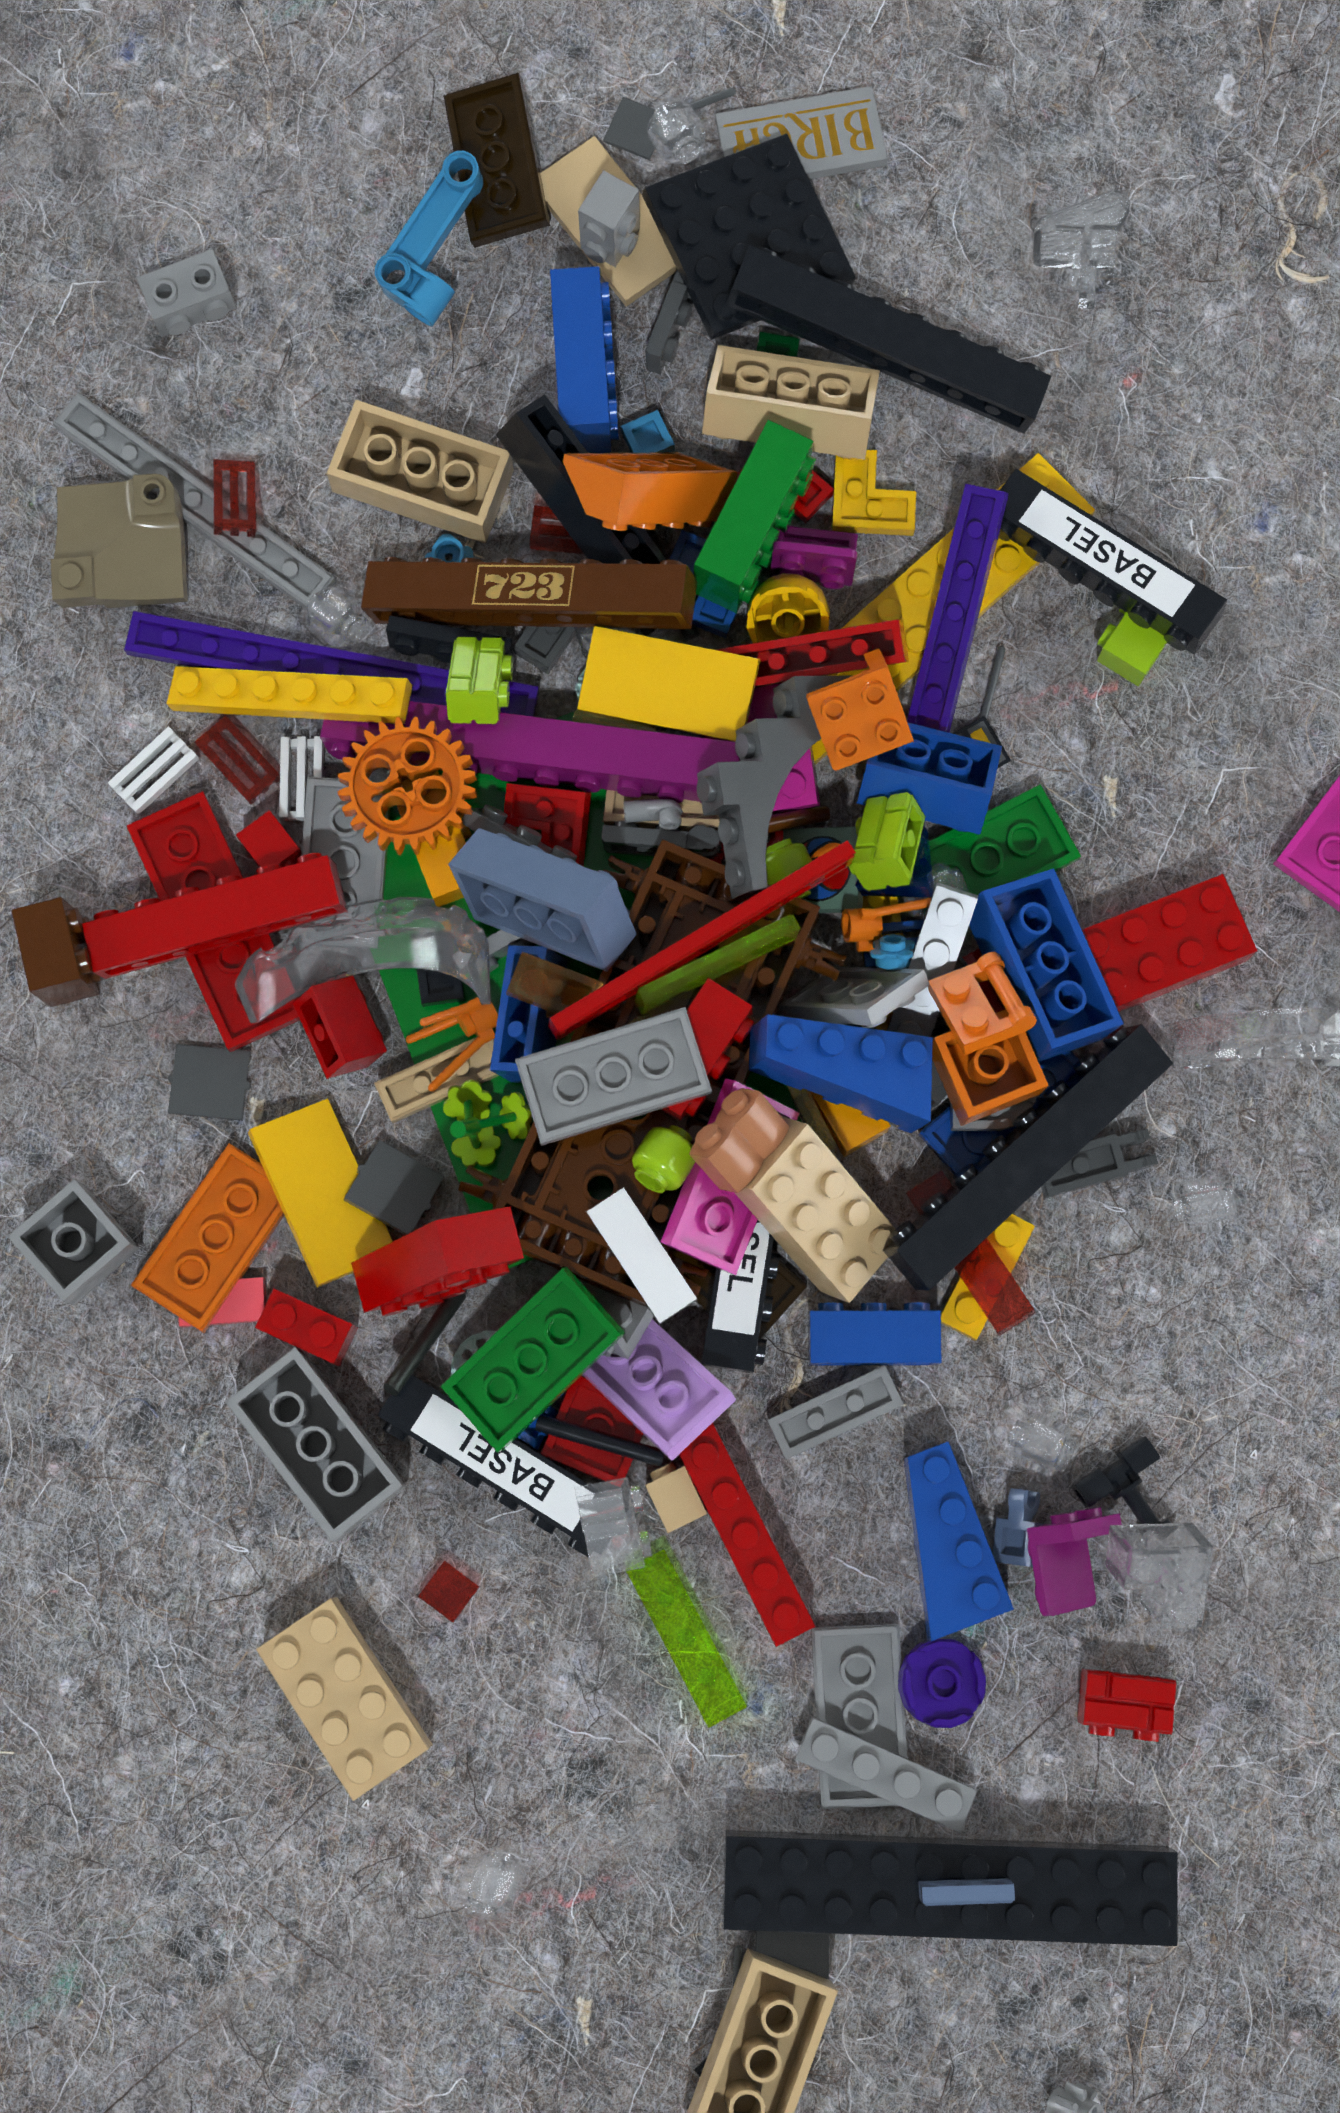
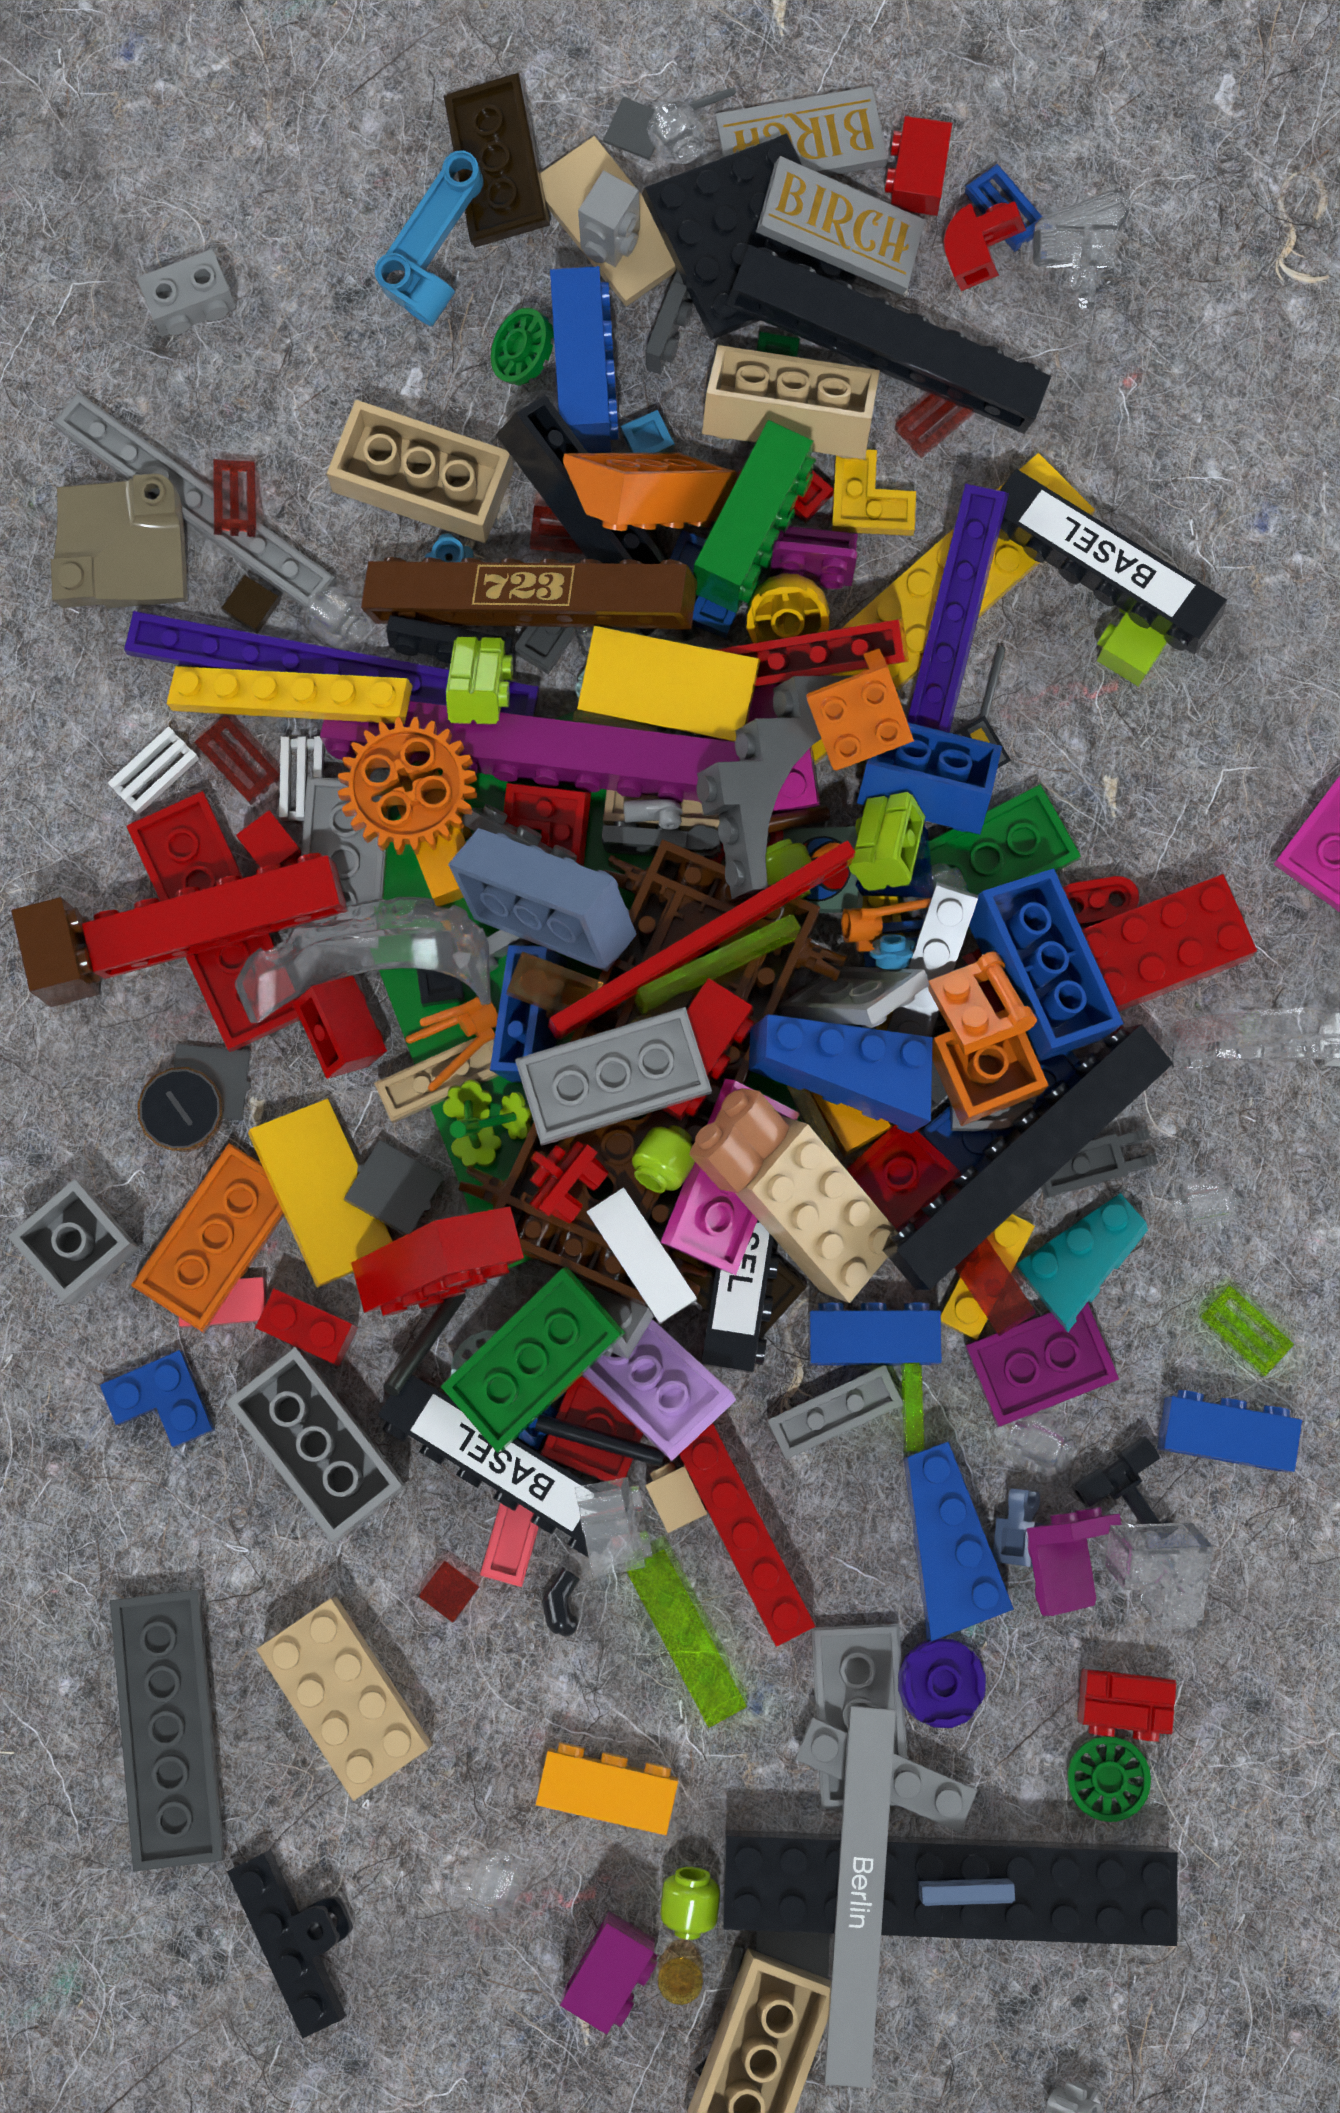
none -> blue plate [100,1350,215,1448]
none -> dark grey plate [110,1589,225,1872]
none -> black tile [138,1067,224,1152]
none -> dark brown tile [222,575,280,634]
none -> black plate [227,1849,353,2039]
none -> coral tile [480,1503,539,1587]
none -> green wheel [491,308,554,386]
none -> red hips [530,1141,609,1223]
none -> light orange brick [535,1742,678,1836]
none -> black arm [542,1567,580,1637]
none -> magenta brick [559,1911,658,2035]
none -> clear yellow plate [658,1957,703,2005]
none -> lime head [660,1867,720,1940]
none -> light grey tile [756,156,925,295]
none -> light grey tile [824,1706,896,2088]
none -> red plate [846,1124,959,1229]
none -> red brick [885,116,953,216]
none -> clear red tile [894,394,974,458]
none -> clear neon green tile [901,1363,924,1452]
none -> red brick [944,201,1026,292]
none -> magenta plate [964,1302,1120,1428]
none -> blue tile [965,164,1047,252]
none -> teal wing [1016,1193,1148,1332]
none -> red plate [1063,876,1139,927]
none -> green wheel [1066,1736,1151,1822]
none -> blue brick [1157,1390,1302,1473]
none -> clear neon green tile [1198,1285,1294,1377]

